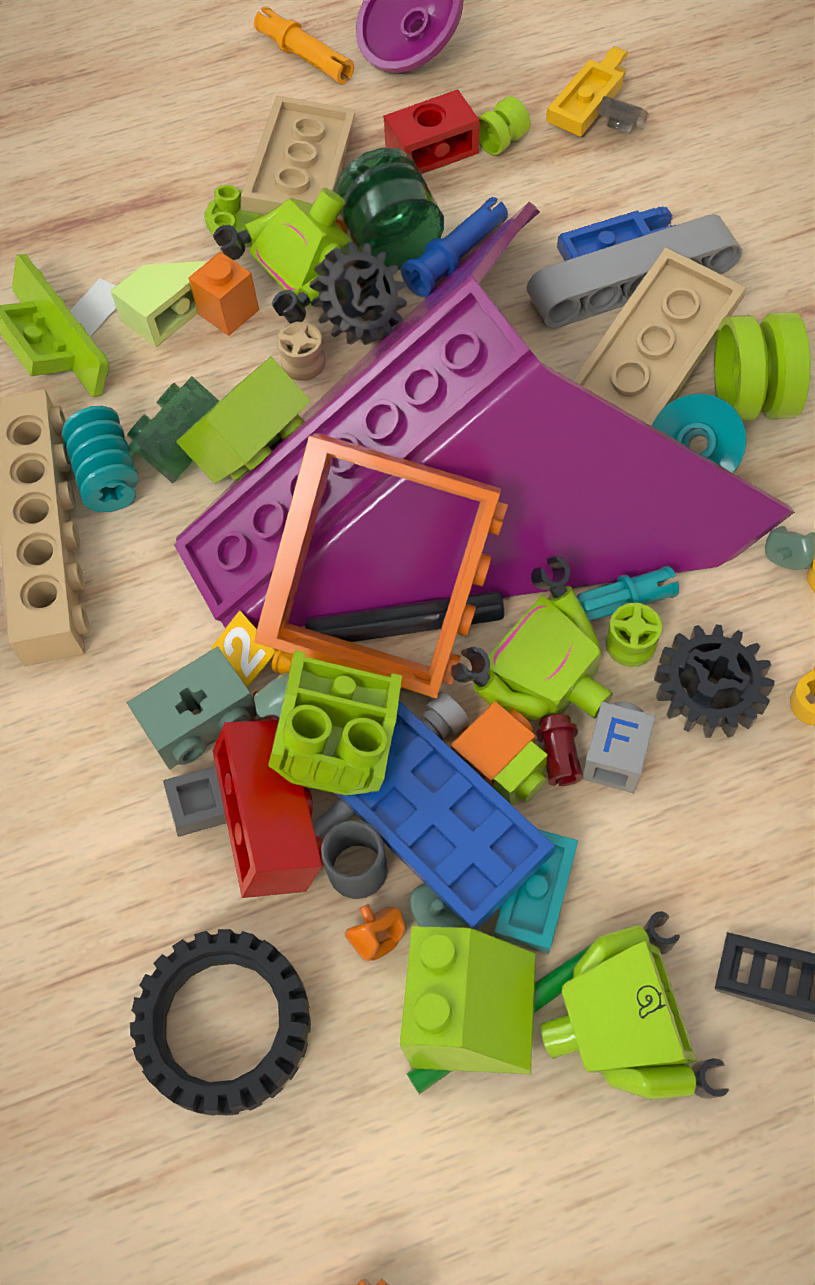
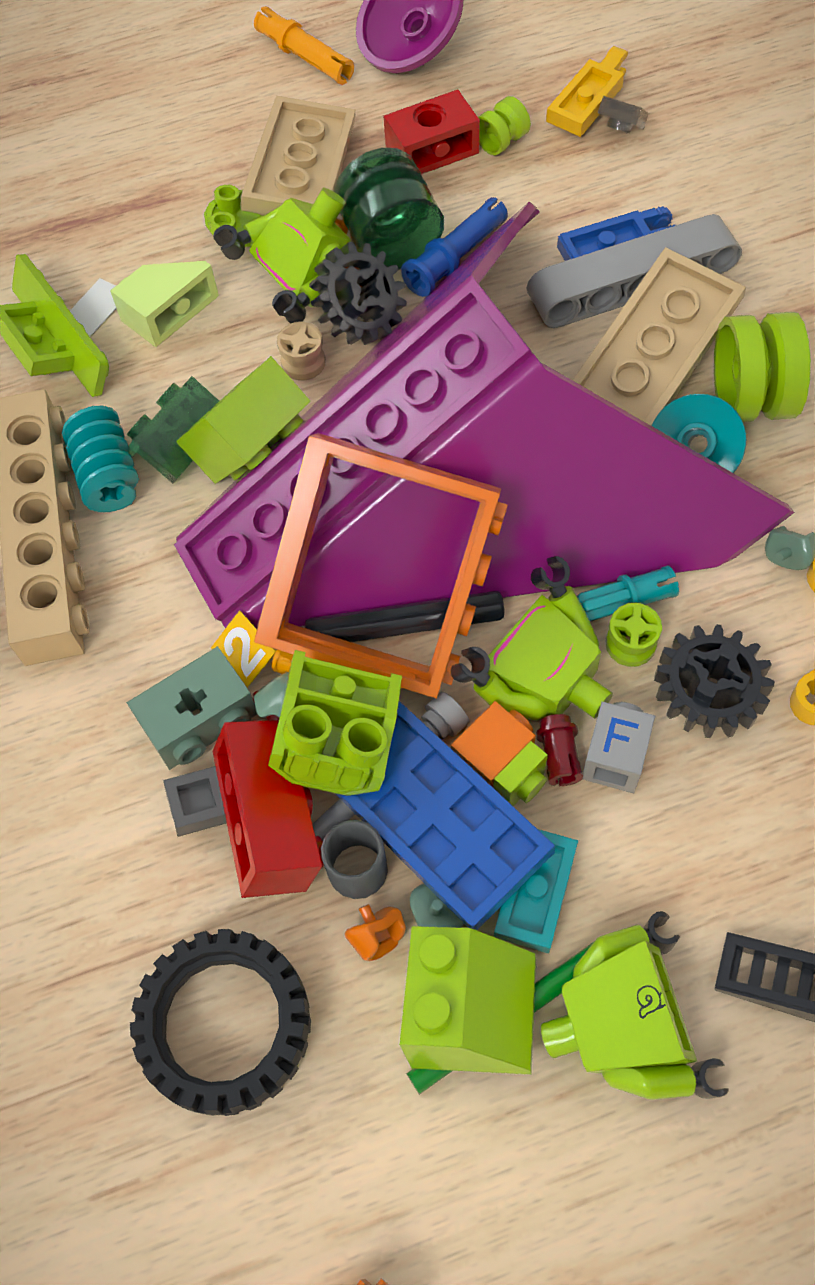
orange brick [188,252,259,336] -> none

